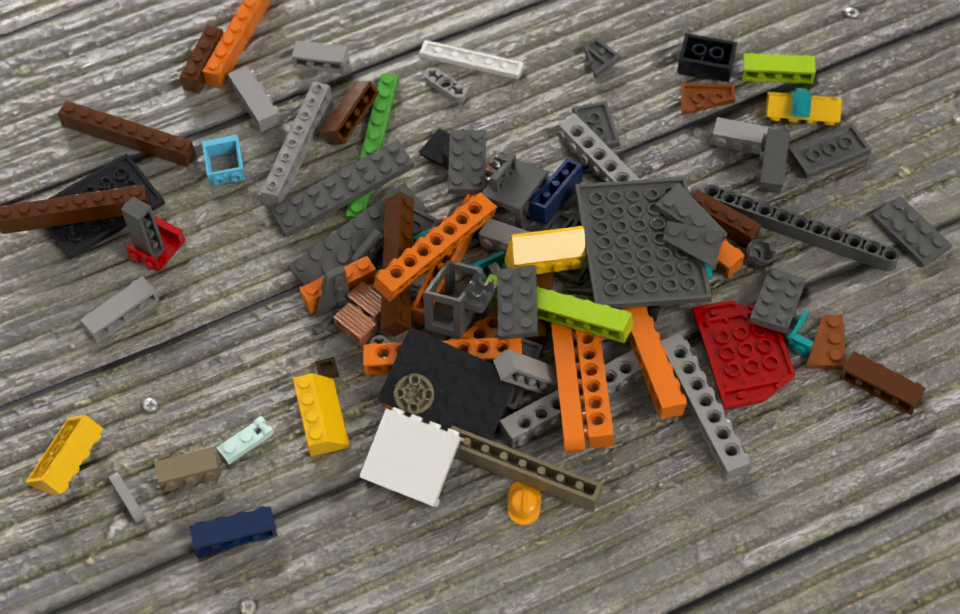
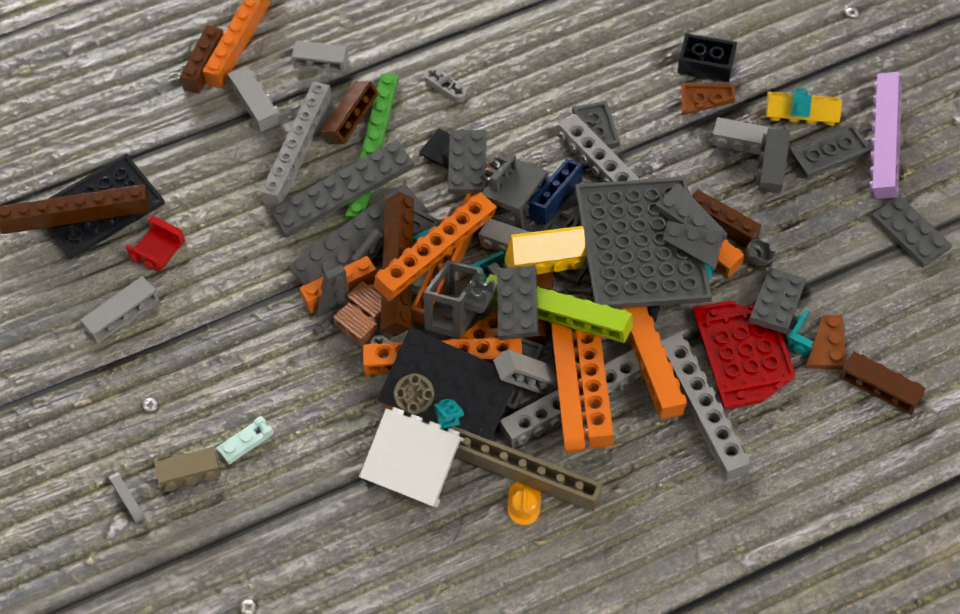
yellow slope [25,414,104,495] -> none
reddish brown brick [58,100,196,167] -> none
dark grey brick [121,196,165,259] -> none
dark blue brick [189,506,278,557] -> none
medium azure window [202,135,246,186] -> none
yellow slope [293,374,350,457] -> none
dark brown plate [315,357,339,378] -> none
white tile [419,40,524,80] -> none
dark grey wing [583,36,620,78] -> none
dark grey beam [703,184,900,272] -> none
lime brick [742,53,815,84] -> none
none -> teal bracket [434,399,464,429]
none -> lavender brick [870,72,902,199]

